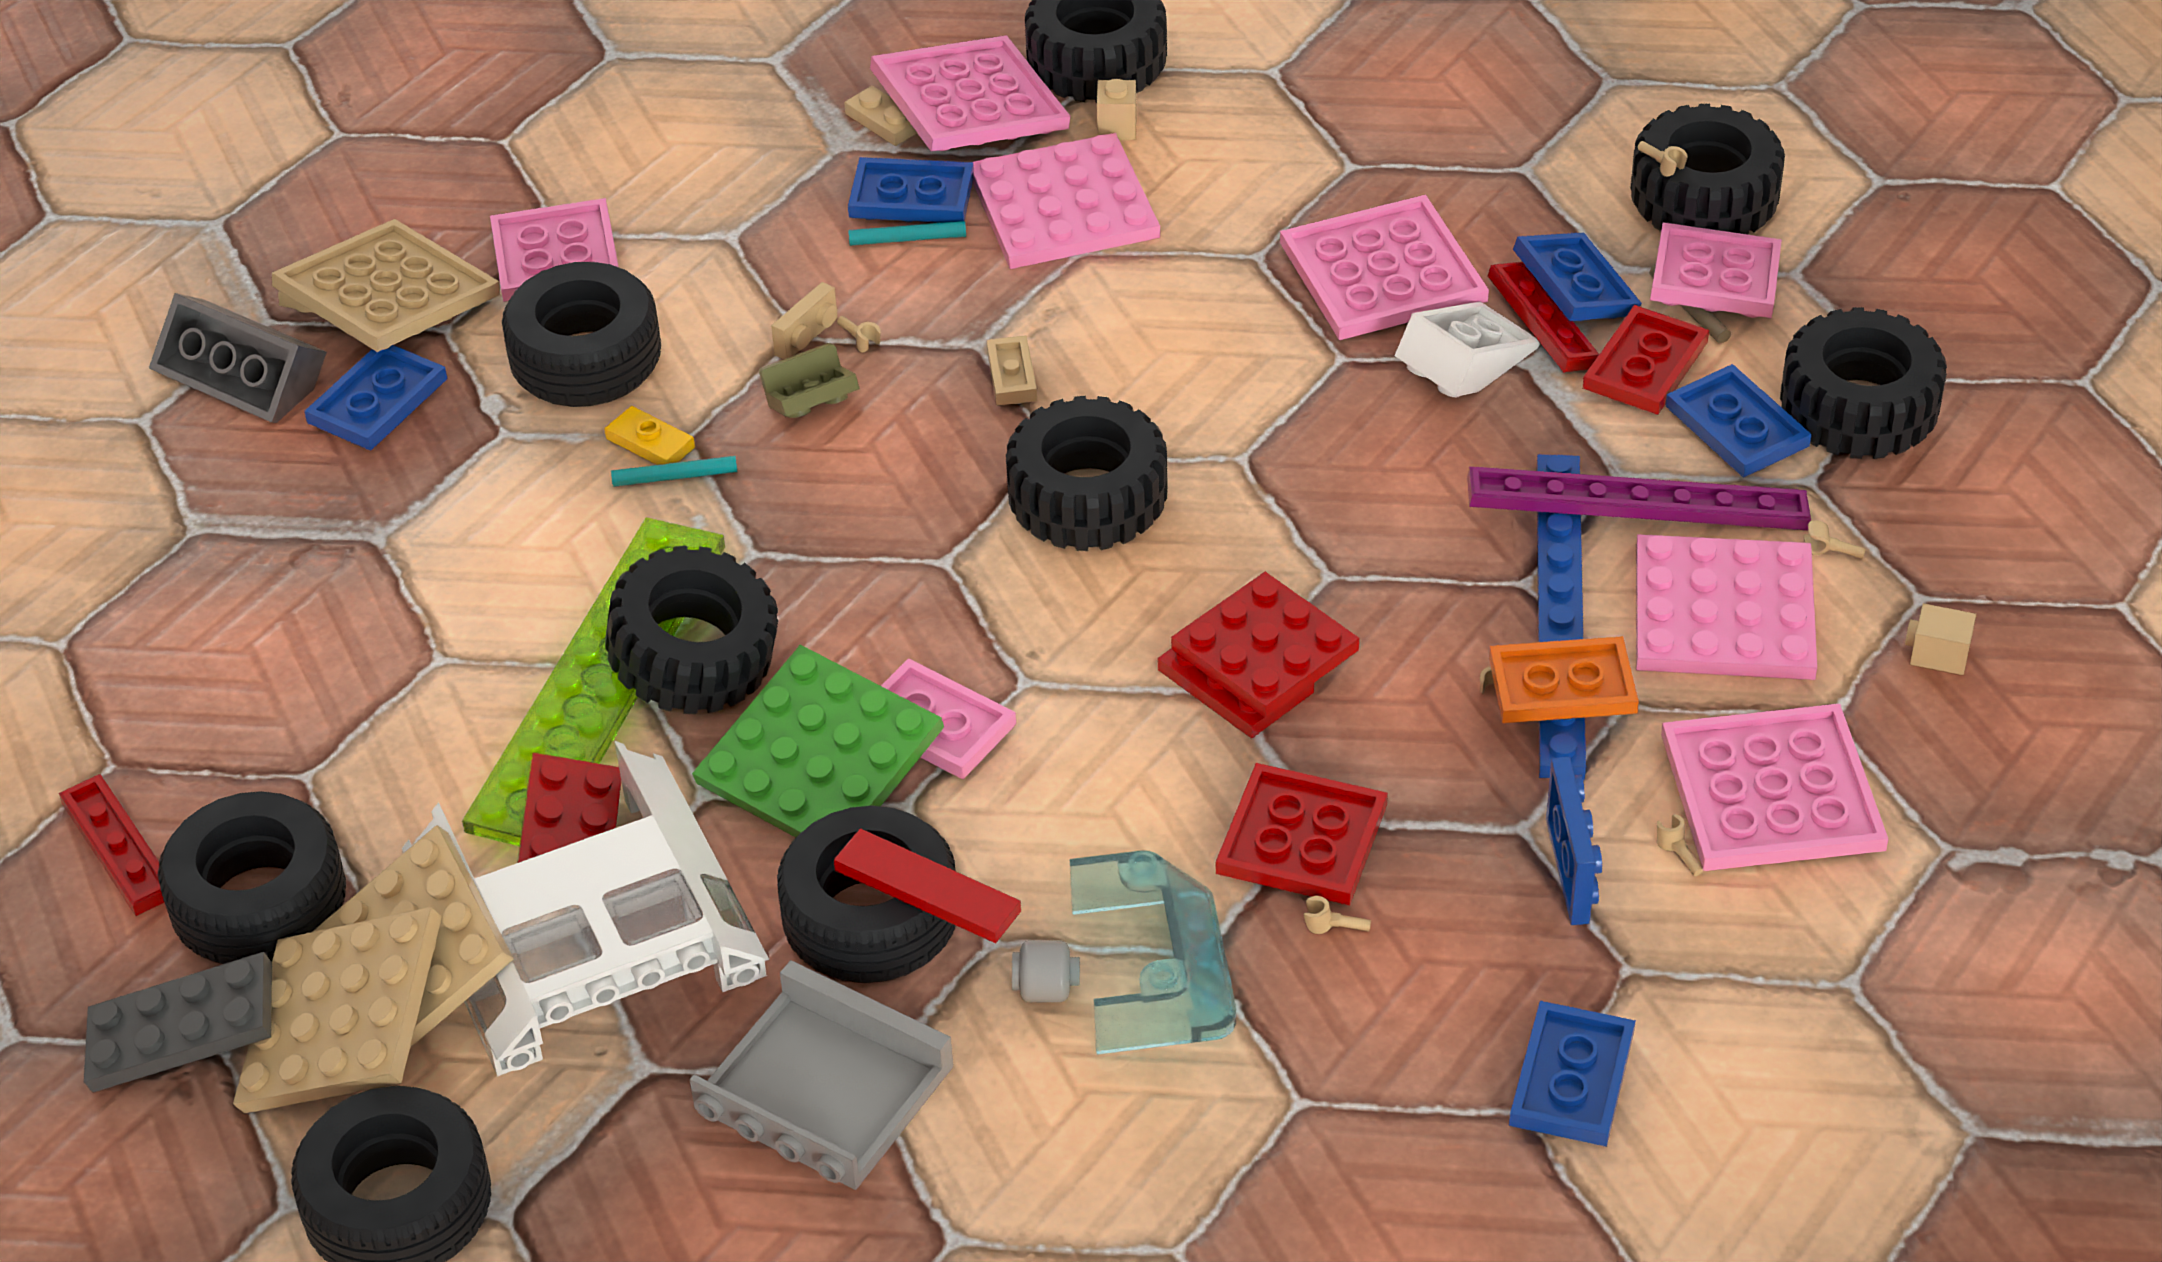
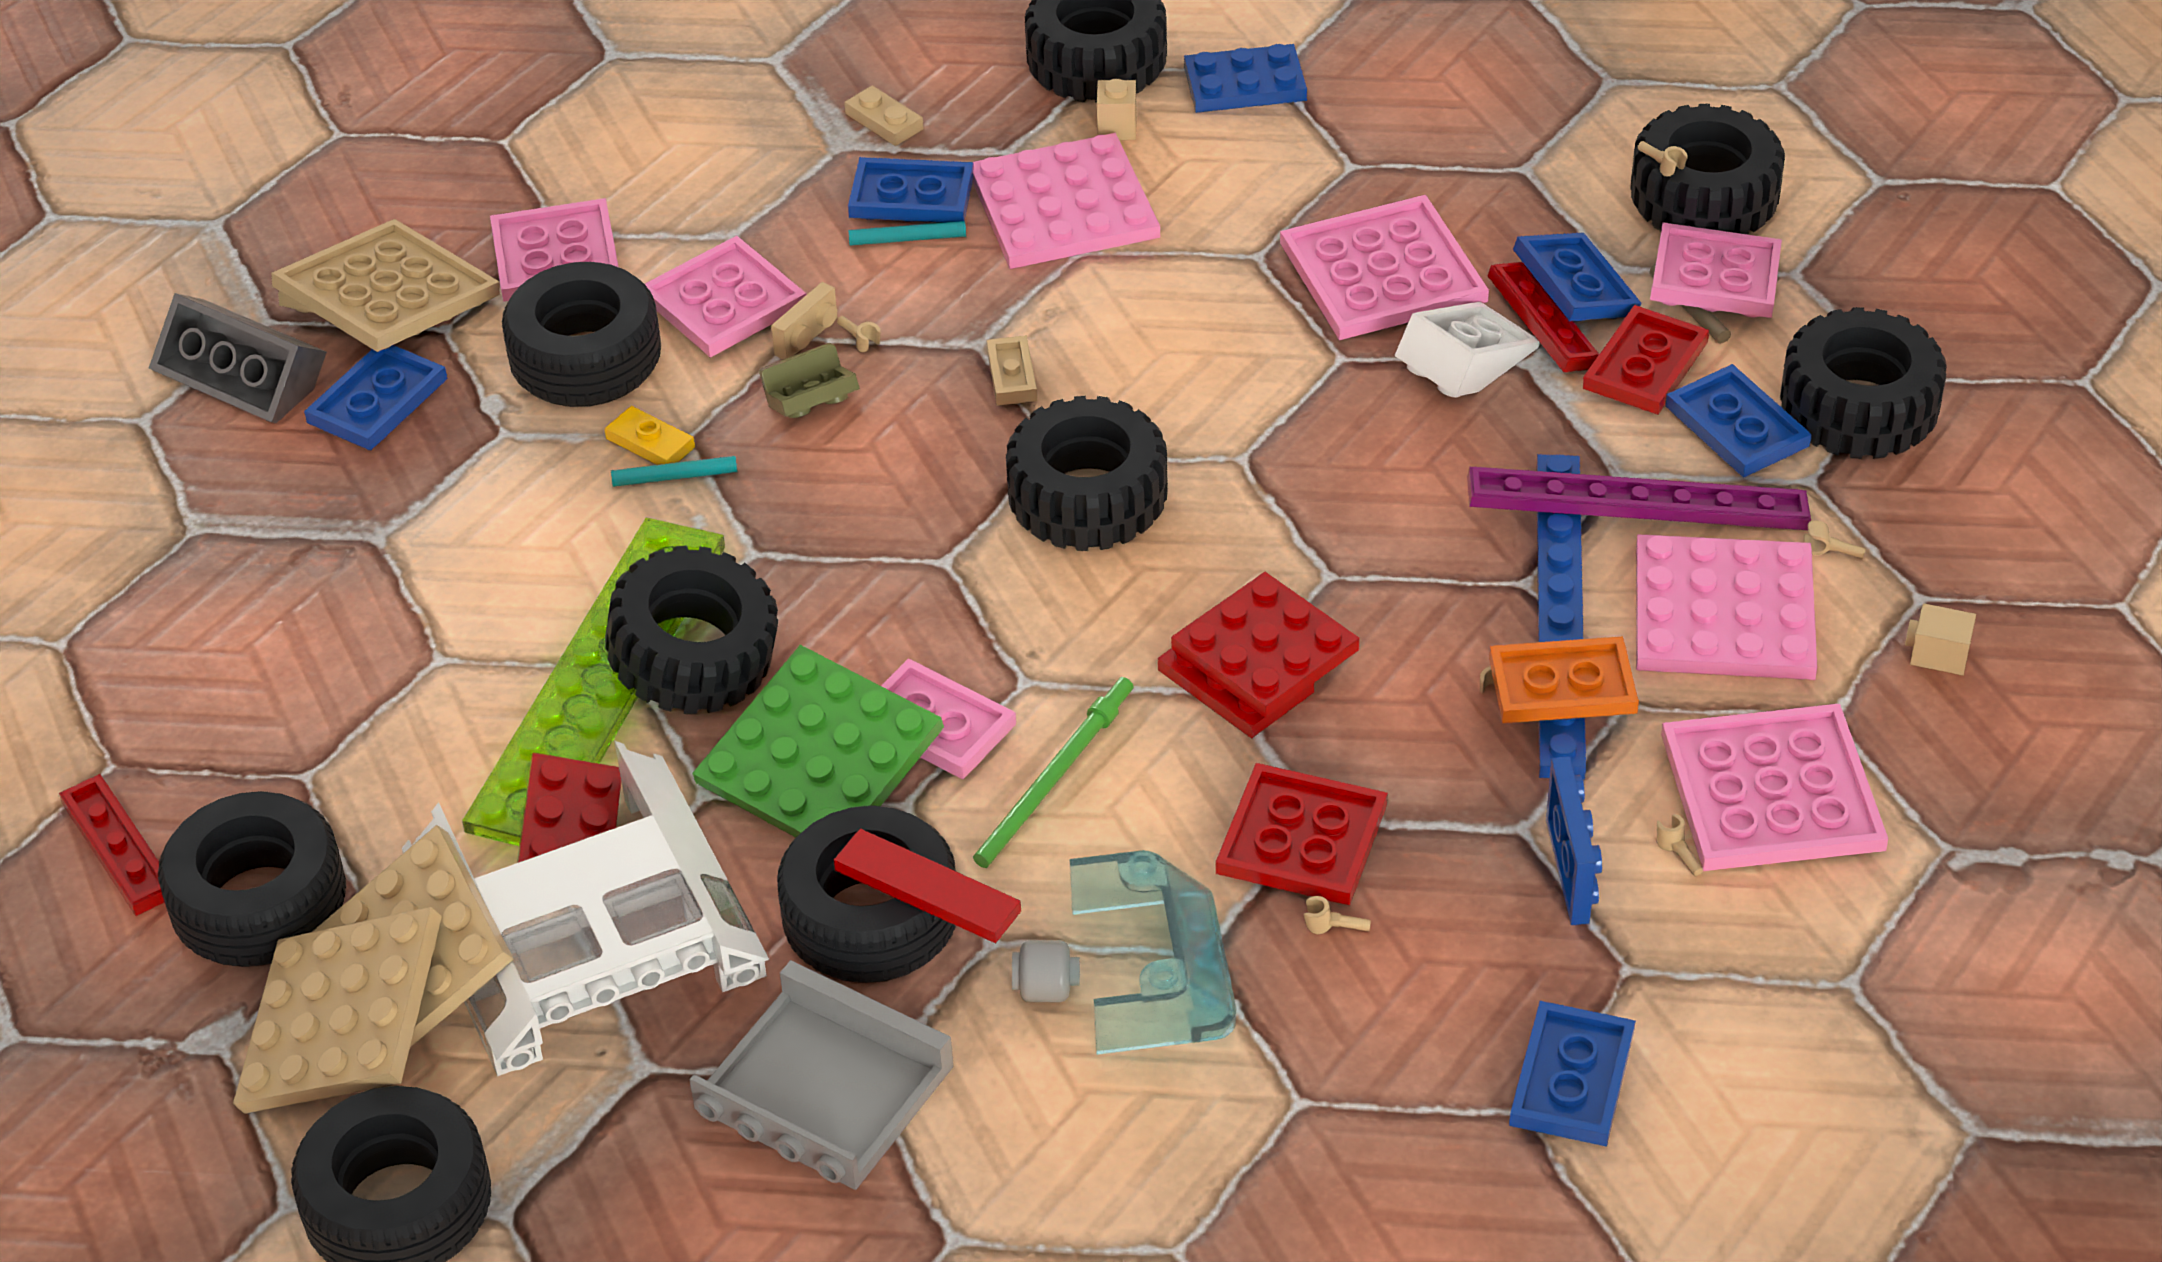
dark grey plate [84,952,272,1092] -> none
bright pink plate [870,35,1071,152] -> none
none -> bright pink plate [645,236,806,358]
none -> bright green bar [973,677,1134,868]
none -> blue plate [1184,44,1307,113]

